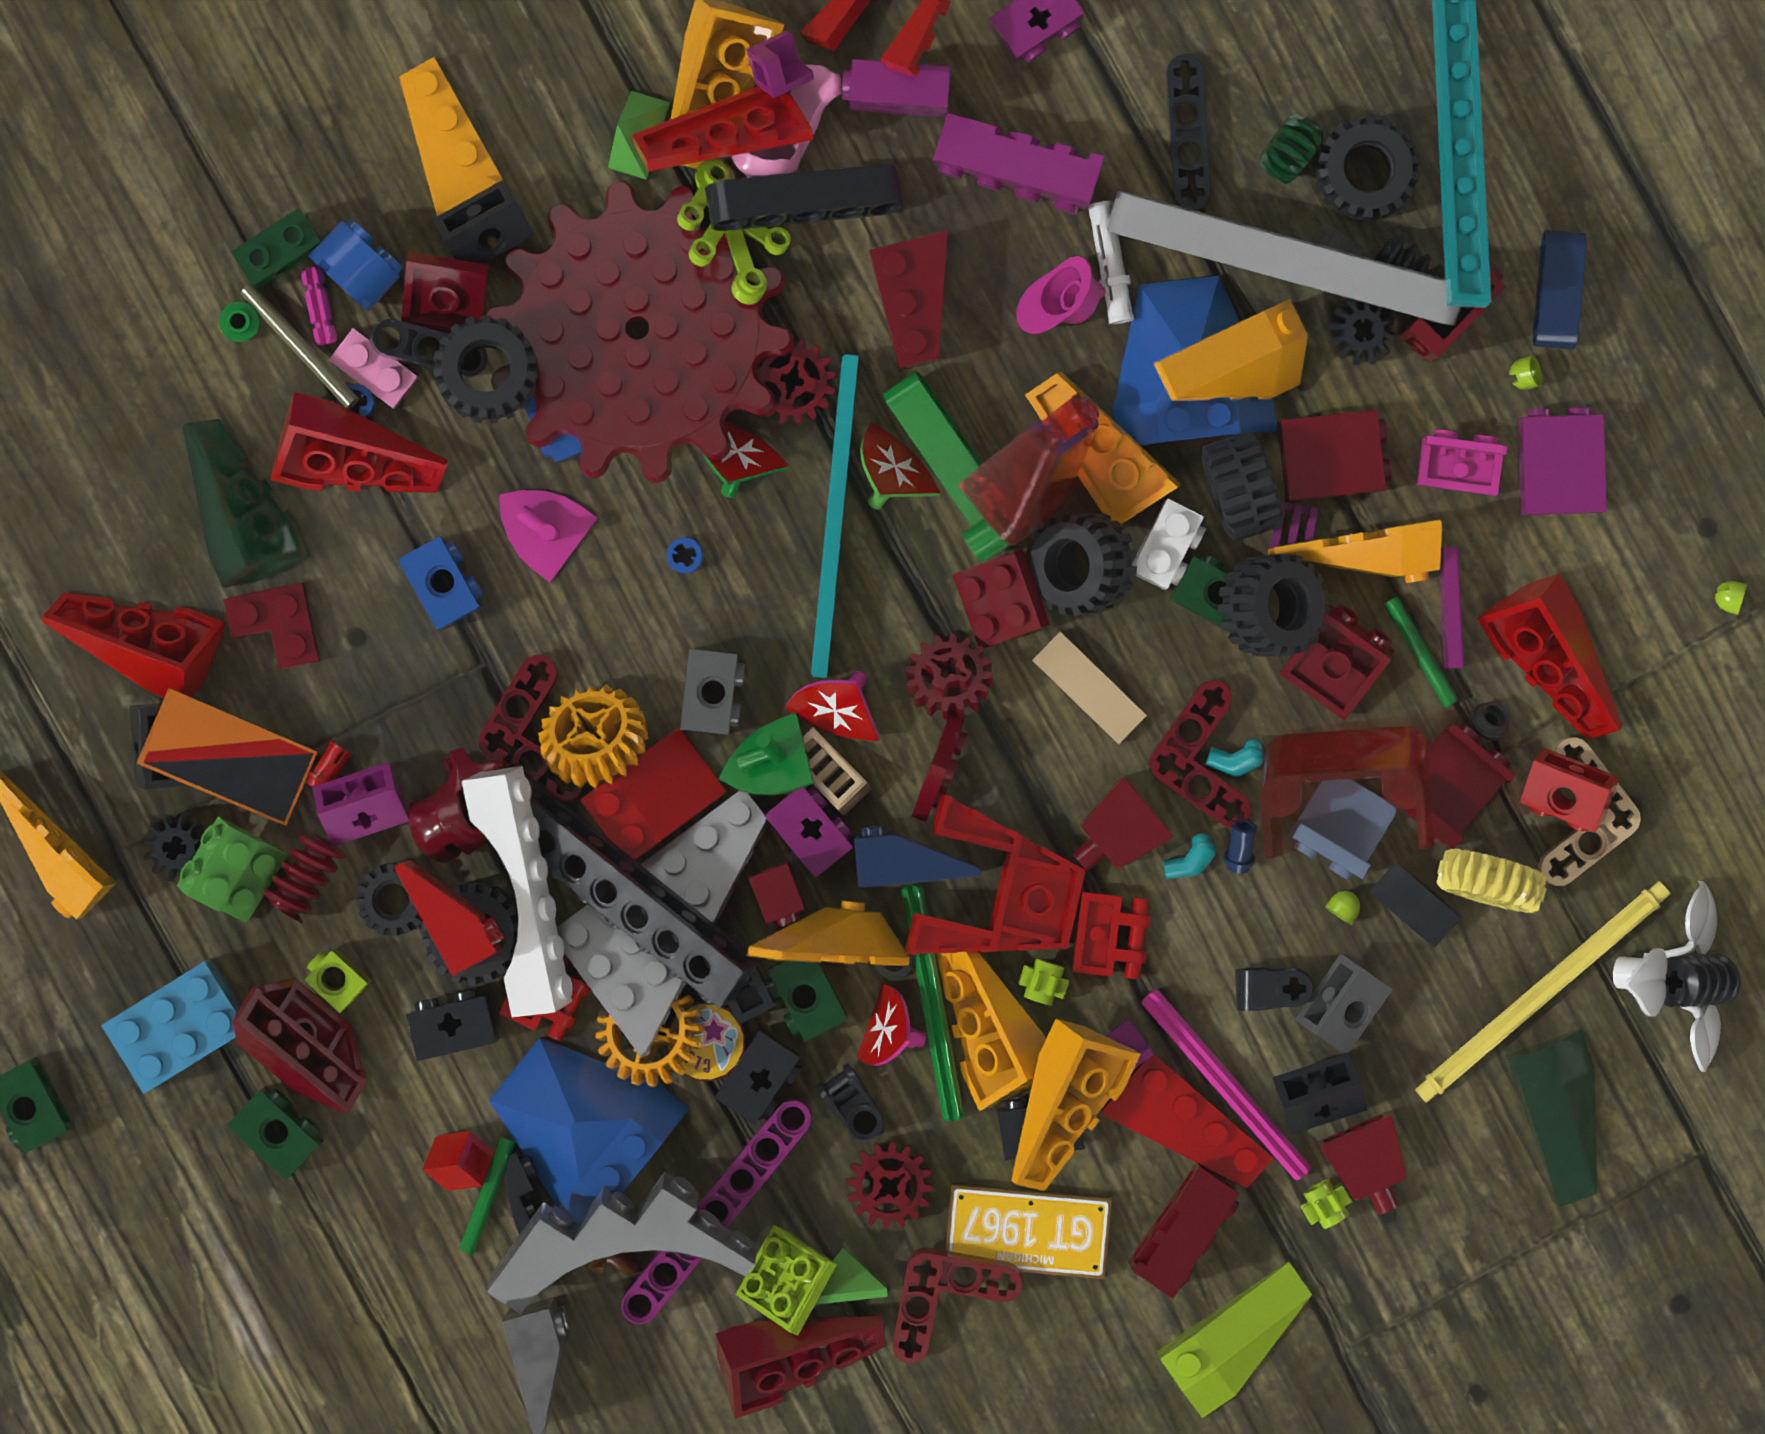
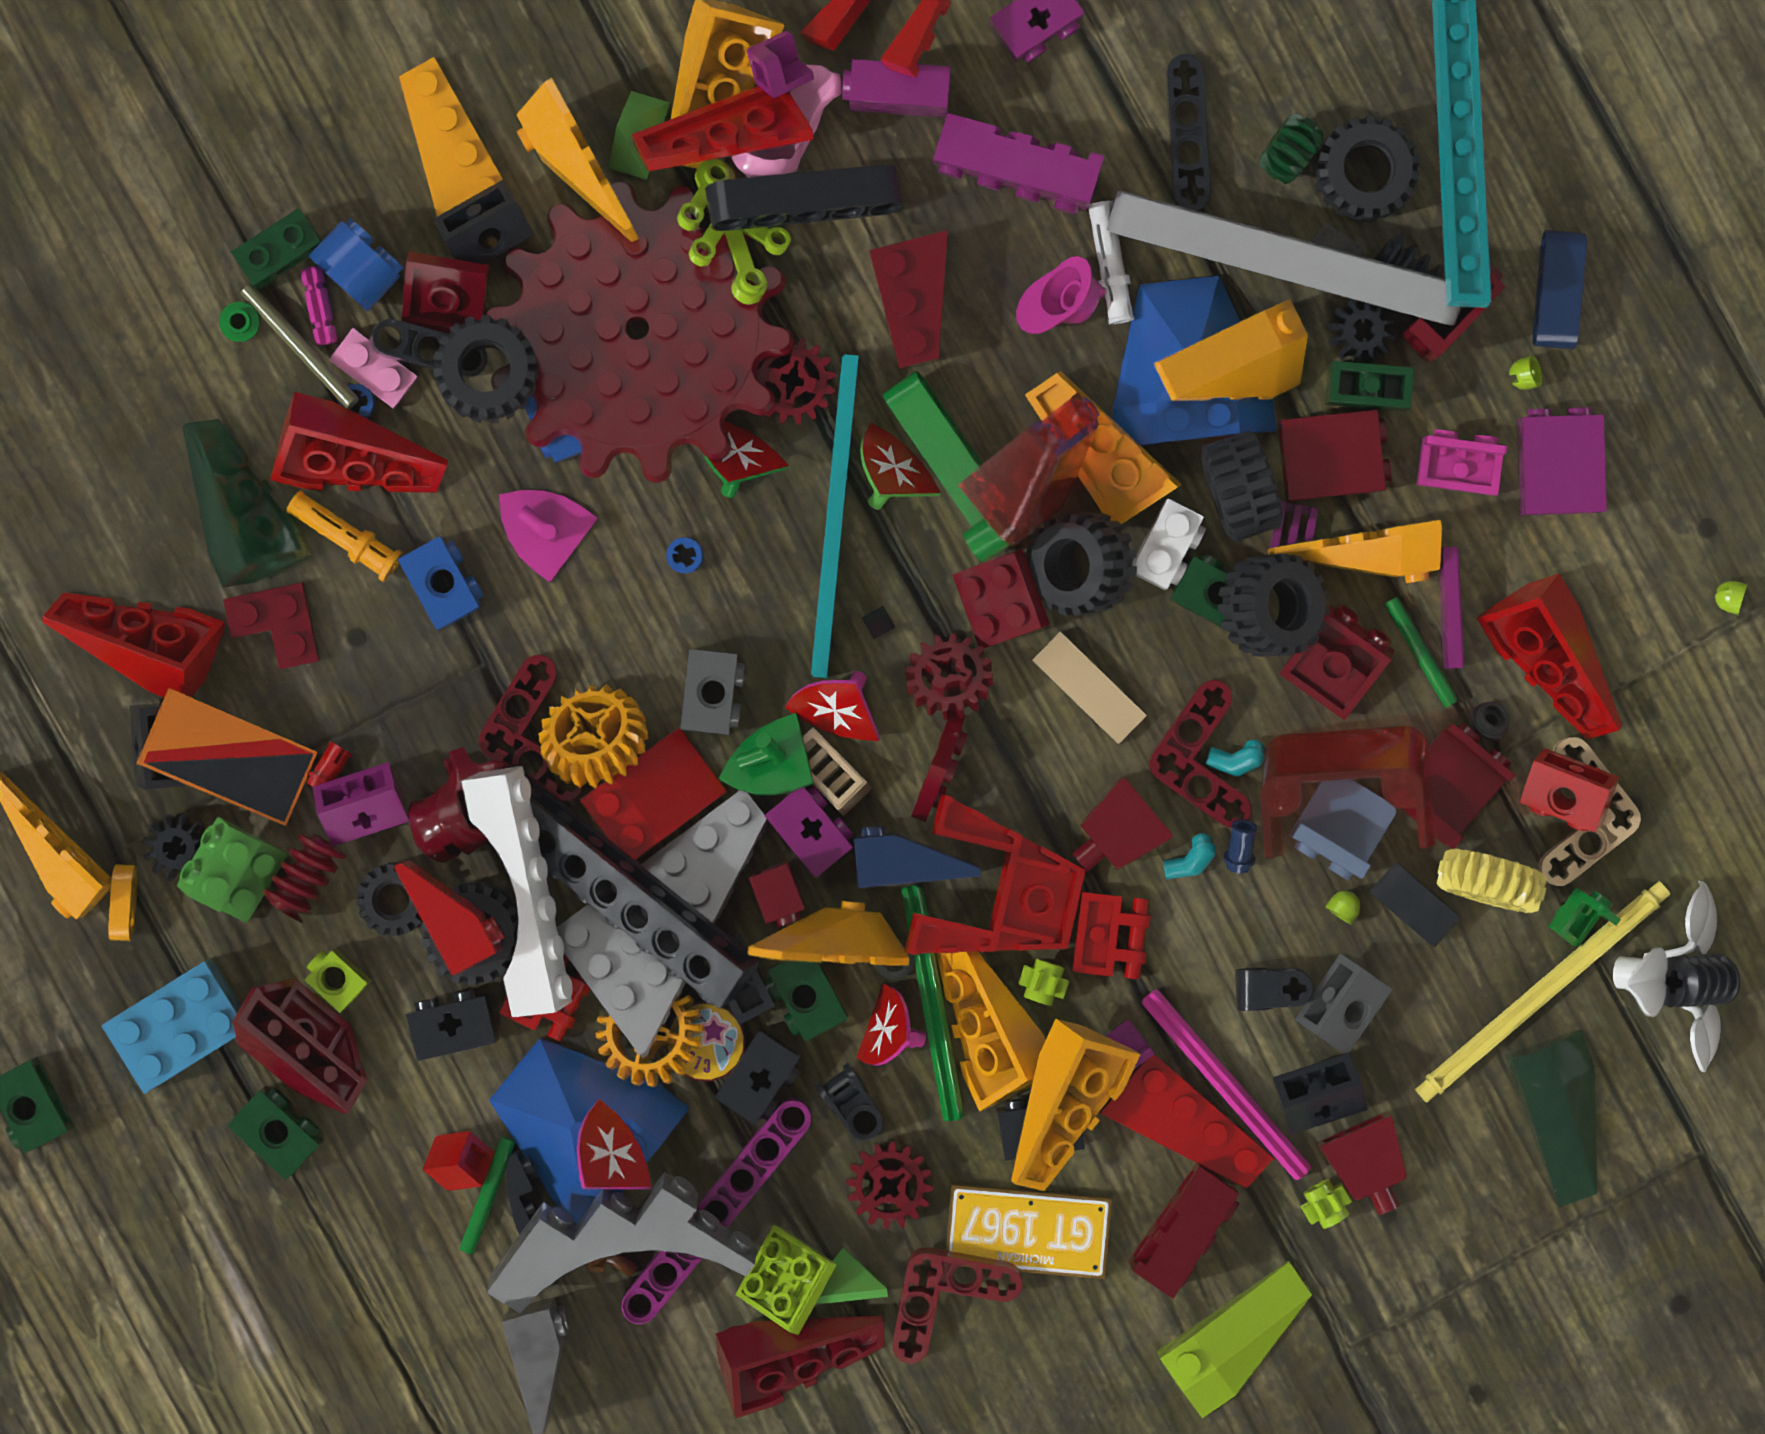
none -> light orange beam [108,864,138,942]
none -> light orange pin [286,490,404,583]
none -> light orange wedge [516,78,639,242]
none -> red shield [577,1099,652,1189]
none -> black piece [862,606,896,639]
none -> dark green brick [1325,361,1414,412]
none -> green bracket [1548,888,1621,949]

